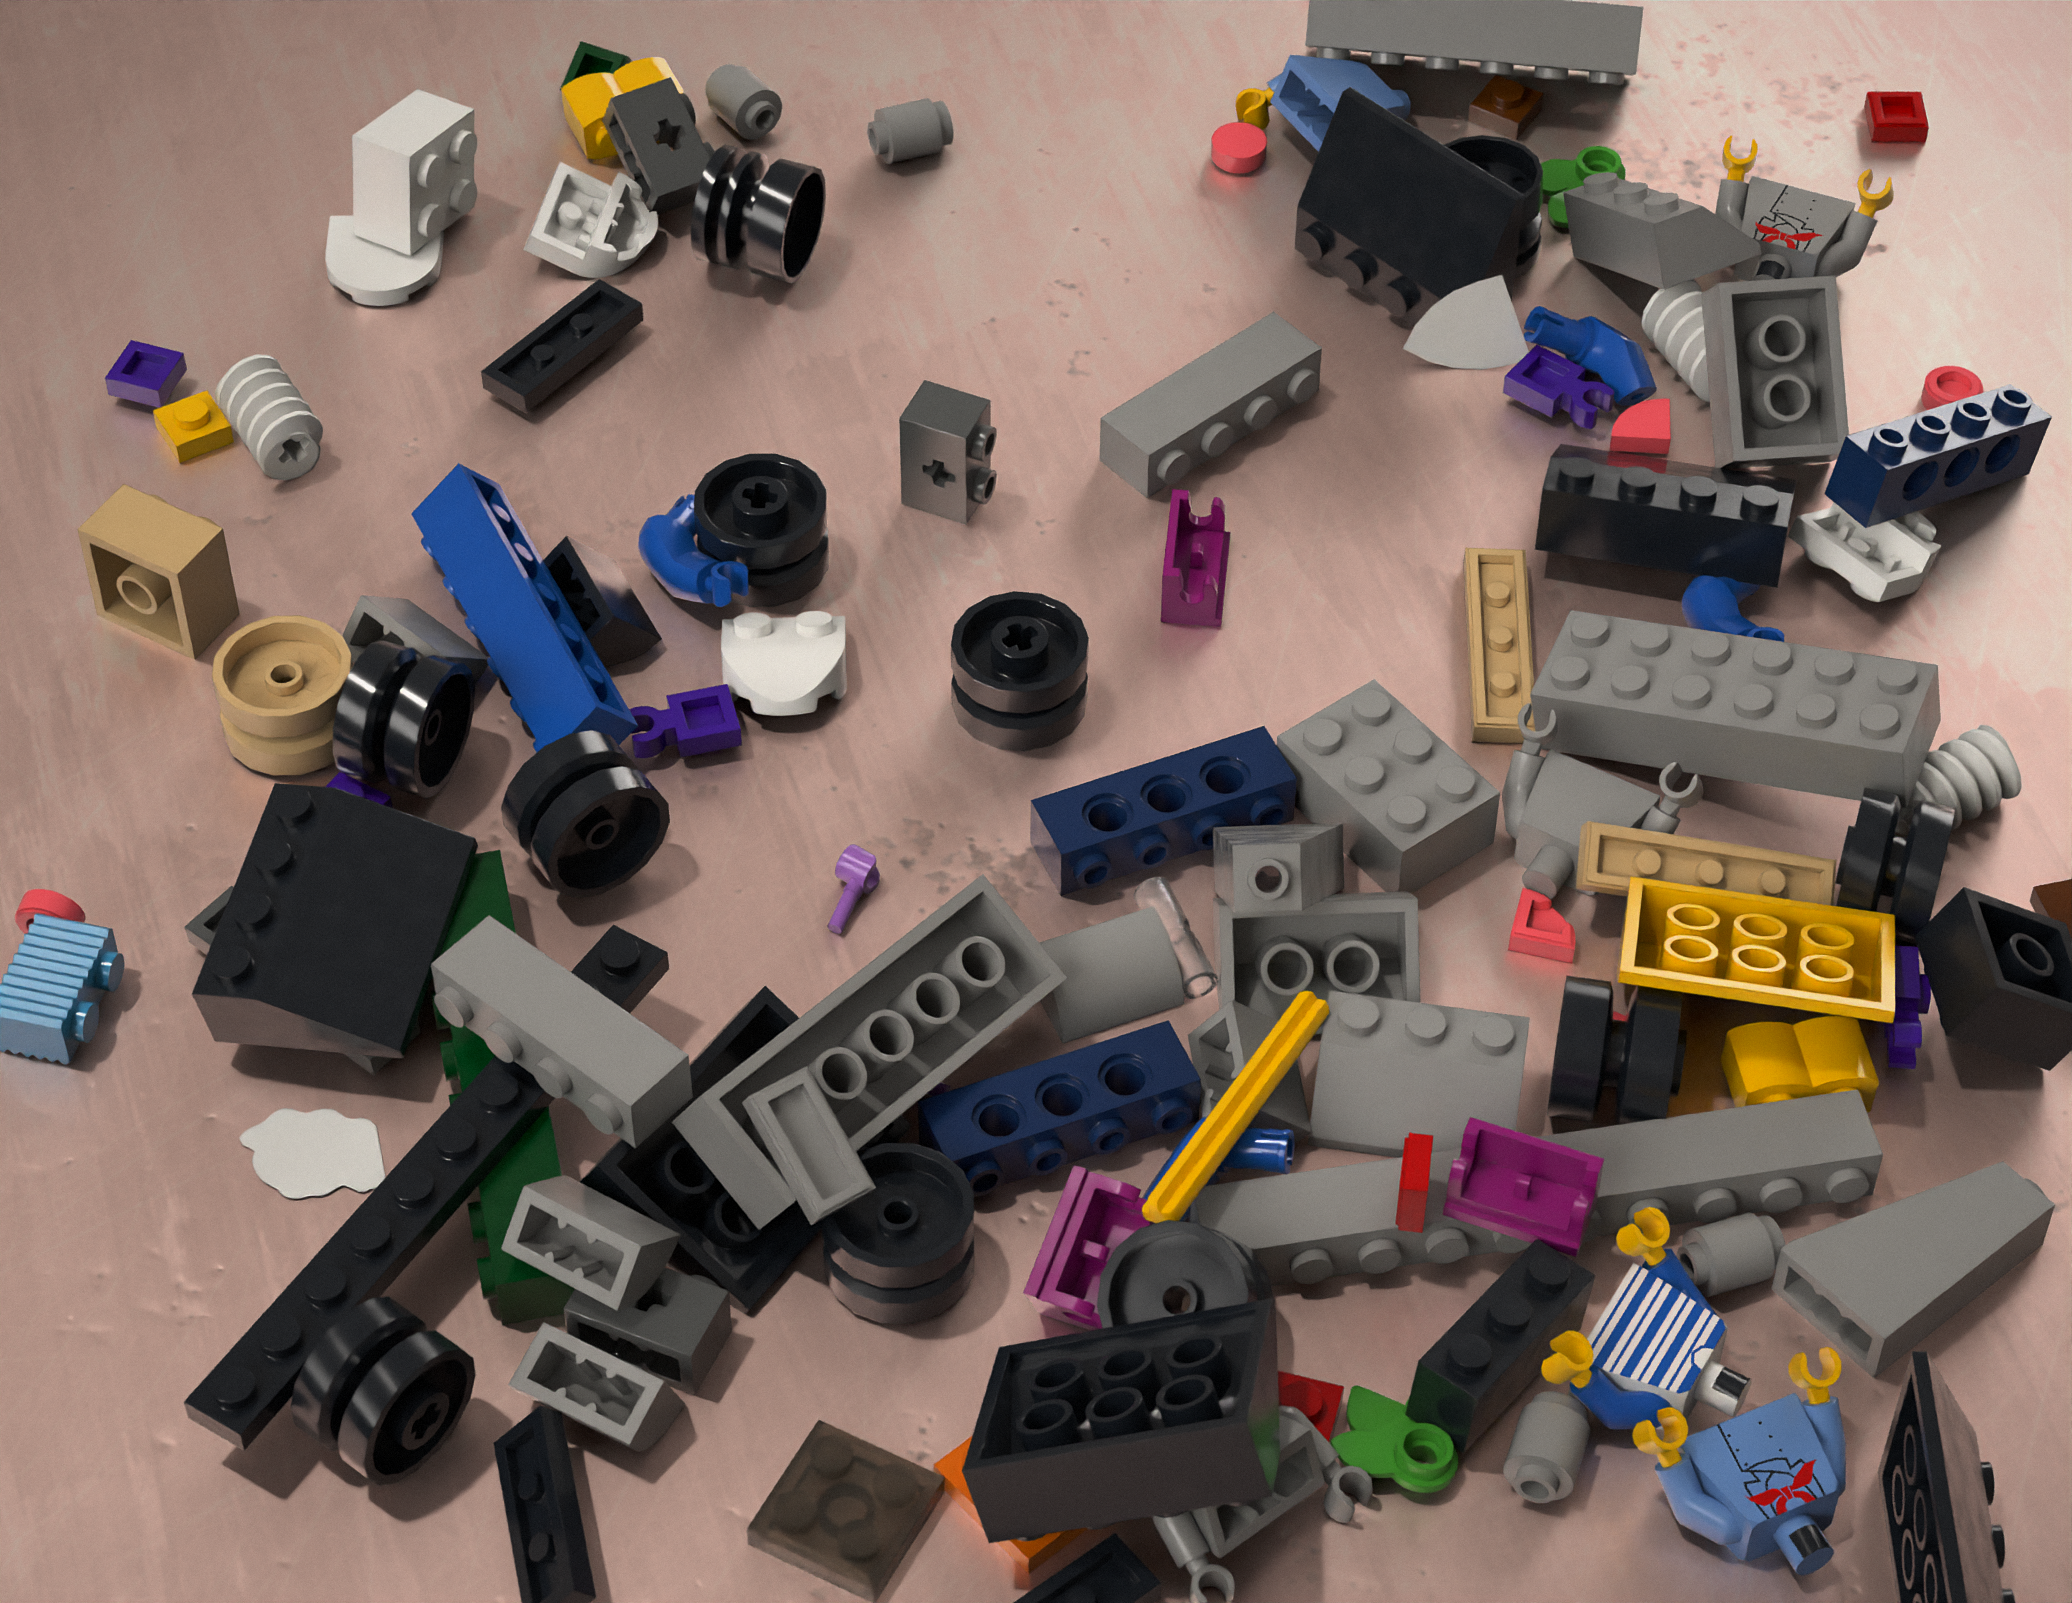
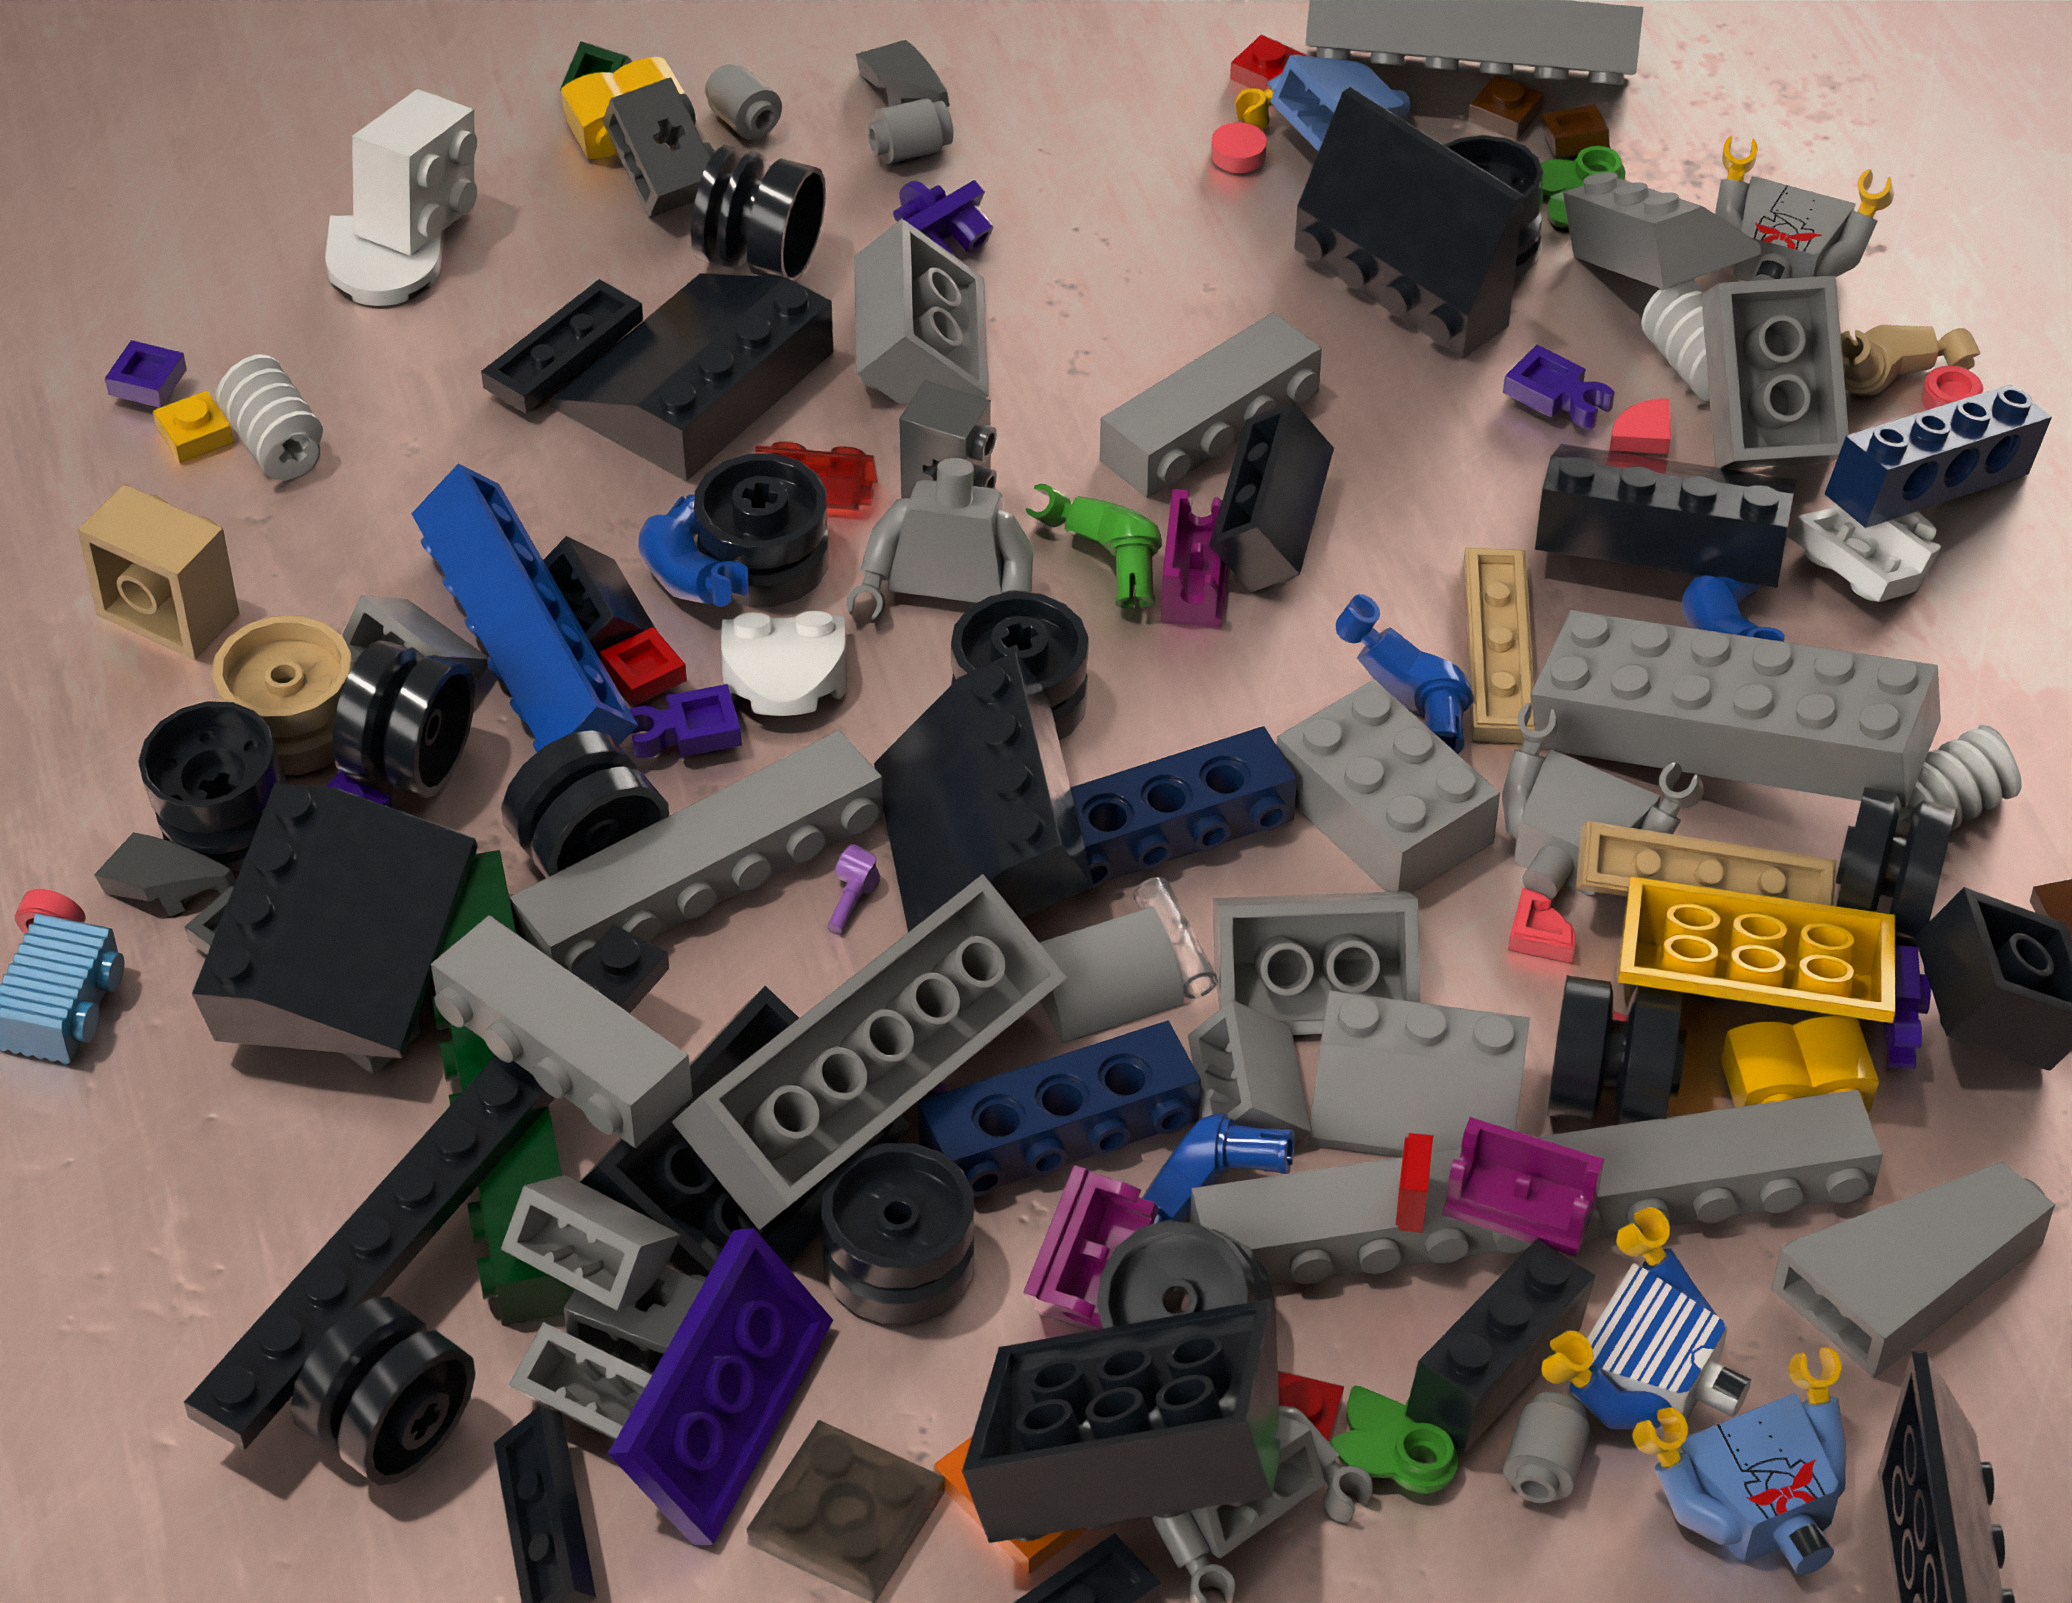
white sticker [239,1108,386,1199] -> none
white slope [523,162,658,278] -> none
light grey tile [742,1066,876,1225] -> none
yellow axle [1142,991,1329,1224] -> none
light grey slope [1213,823,1344,913] -> none
white sticker [1403,275,1529,370] -> none
blue arm [1524,306,1657,406] -> none
light grey brick [1677,1213,1786,1297] -> none
red tile [1864,91,1929,142] -> none
none -> dark grey slope [94,832,236,917]
none -> black wheel [138,701,287,873]
none -> light grey brick [510,729,883,972]
none -> black slope [551,273,834,482]
none -> red plate [600,627,687,707]
none -> dark purple plate [608,1228,834,1546]
none -> clear red hinge [755,441,878,511]
none -> light grey torso [846,458,1033,620]
none -> light grey slope [854,219,989,403]
none -> dark grey slope [856,40,950,107]
none -> black slope [874,652,1094,932]
none -> dark purple hips [893,180,994,255]
none -> bright green arm [1026,484,1163,609]
none -> black brick [1209,401,1334,592]
none -> red plate [1230,34,1306,91]
none -> blue arm [1336,594,1473,754]
none -> reddish brown plate [1542,104,1610,159]
none -> tan arm [1841,324,1981,396]

